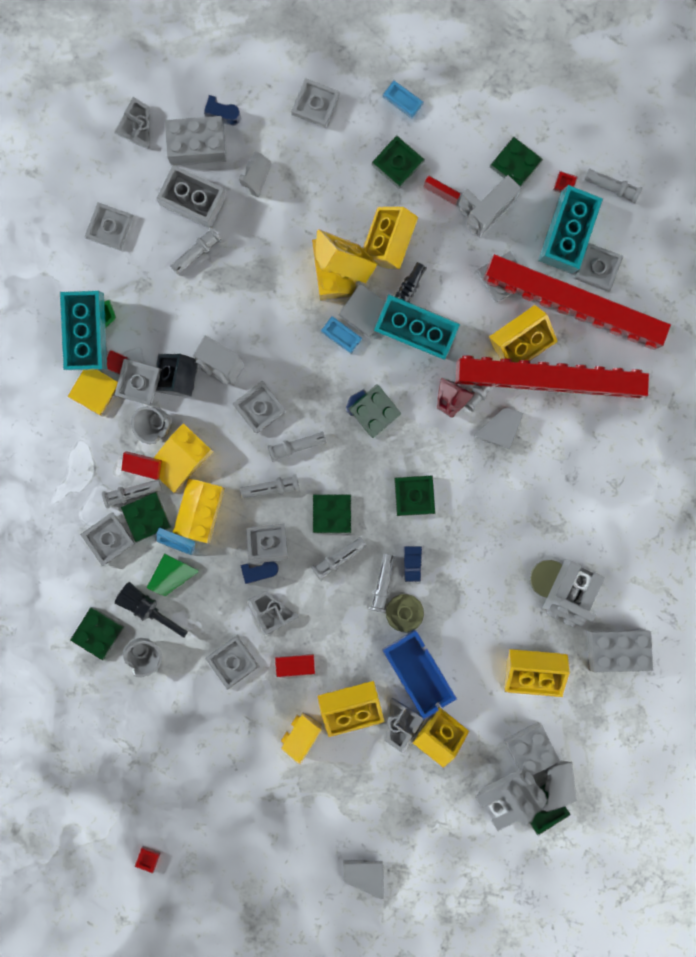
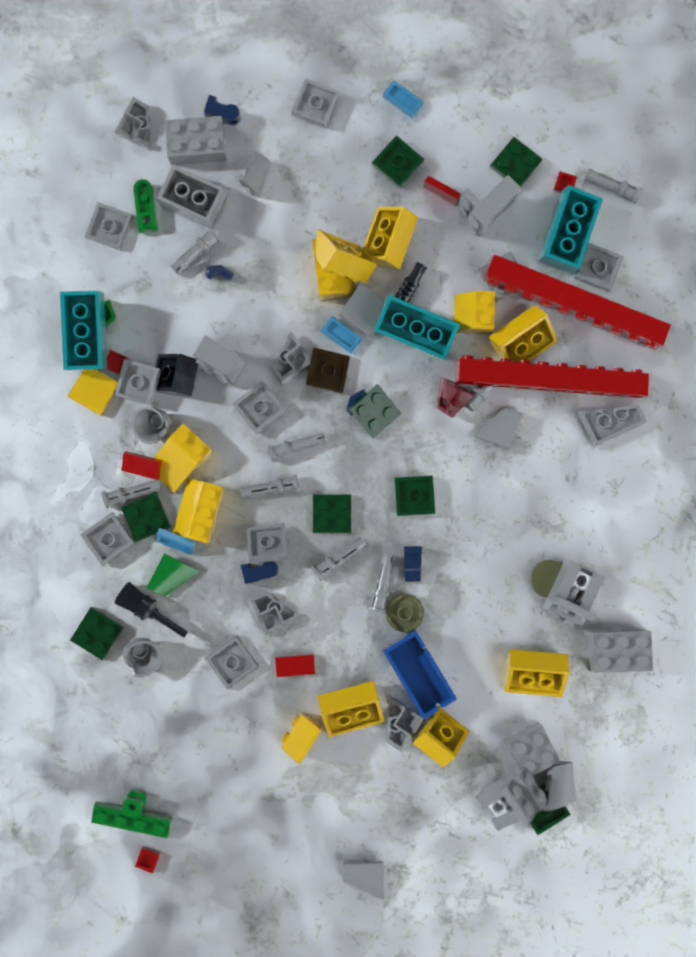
none -> green plate [91,789,172,839]
none -> green plate [133,179,159,233]
none -> dark blue arm [205,265,235,282]
none -> light grey slope [271,332,311,386]
none -> dark brown tile [305,347,350,394]
none -> yellow slope [454,291,495,334]
none -> light grey wing [578,405,647,447]

